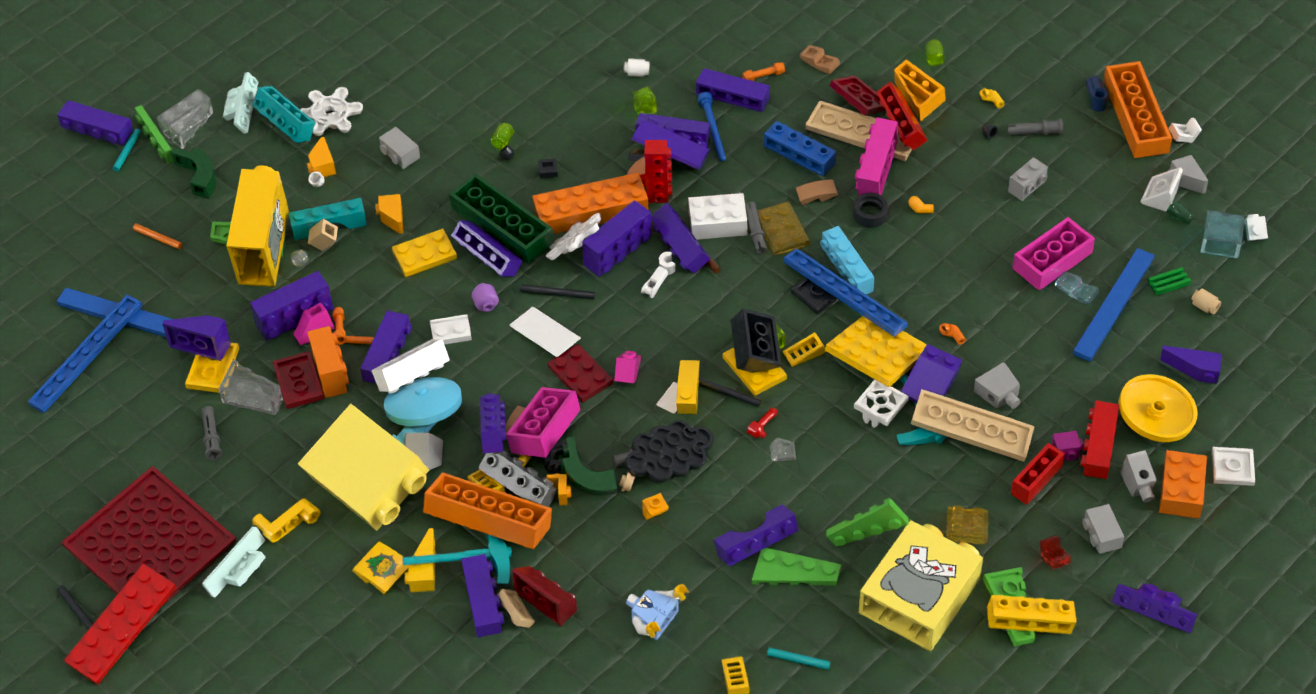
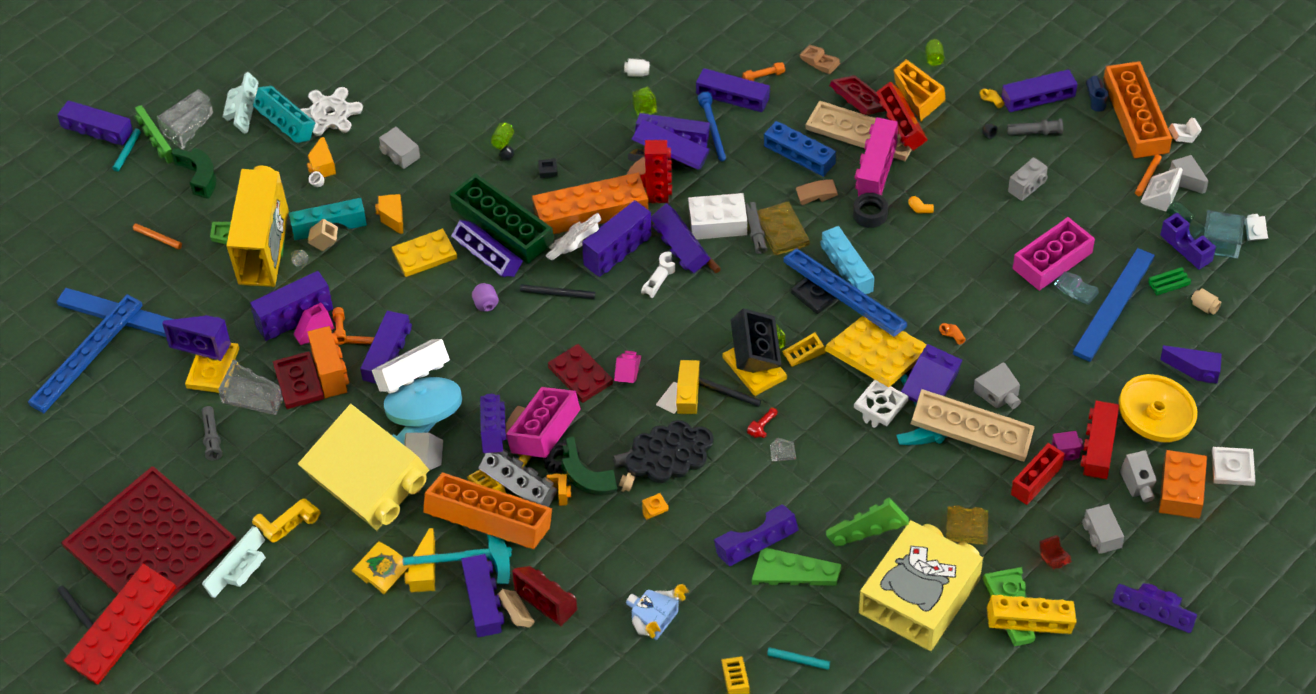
white plate [430,314,472,345] -> none
white sticker [509,307,581,357] -> none
none -> dark purple brick [1001,69,1077,112]
none -> orange bar [1135,154,1162,196]
none -> dark purple arch [1160,213,1216,270]

